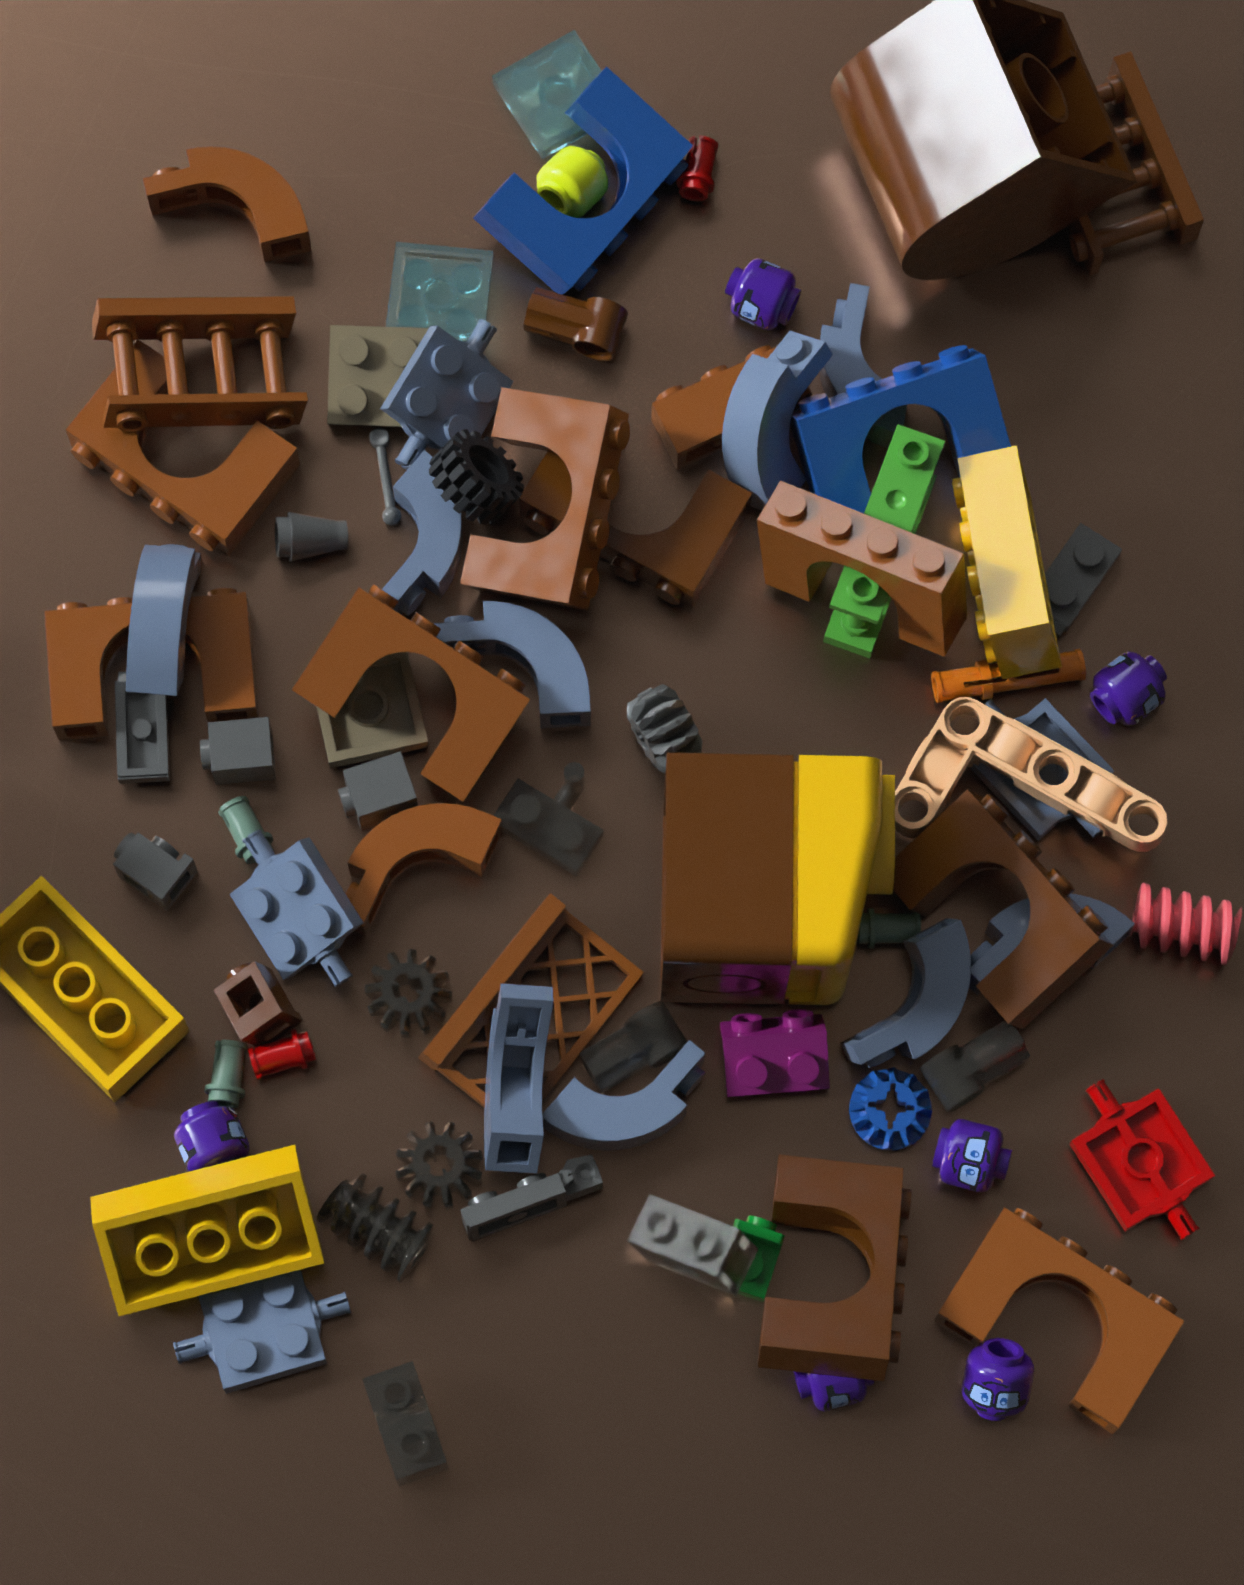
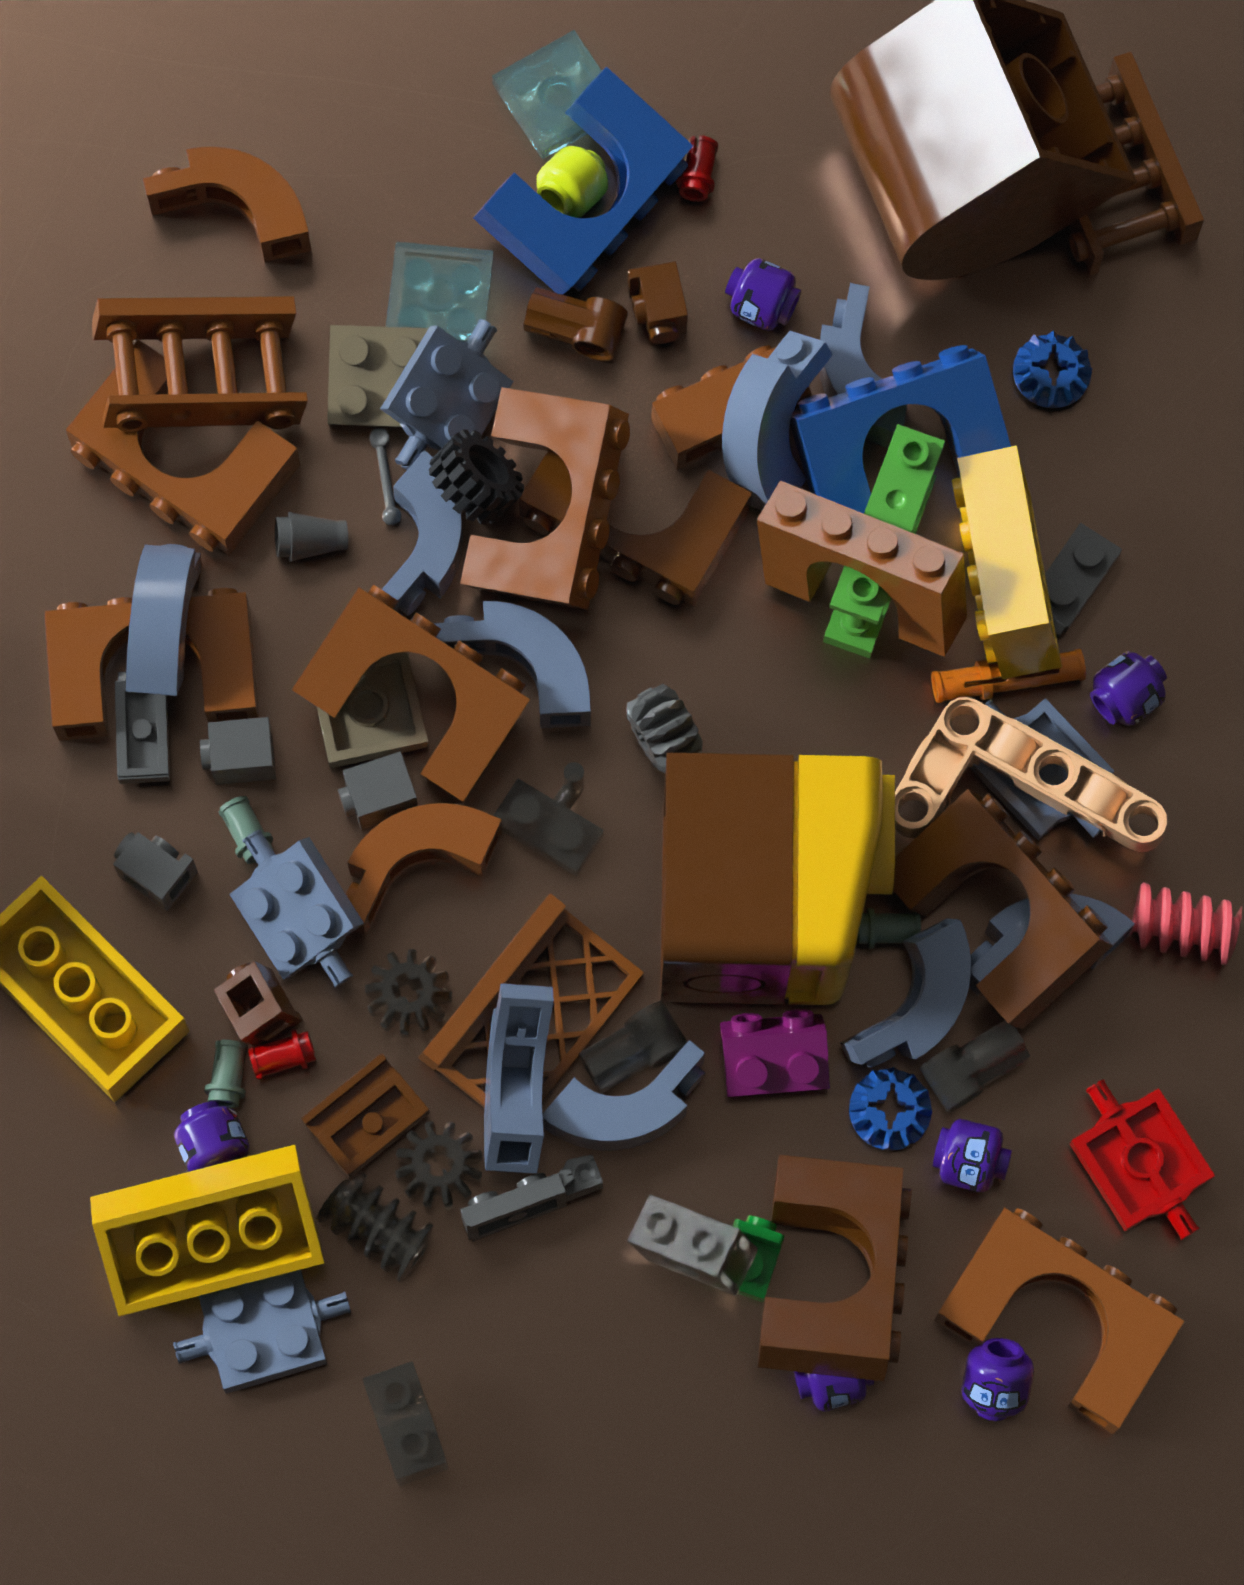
none -> reddish brown plate [301,1053,430,1179]
none -> reddish brown brick [627,261,688,344]
none -> blue gear [1013,330,1093,408]

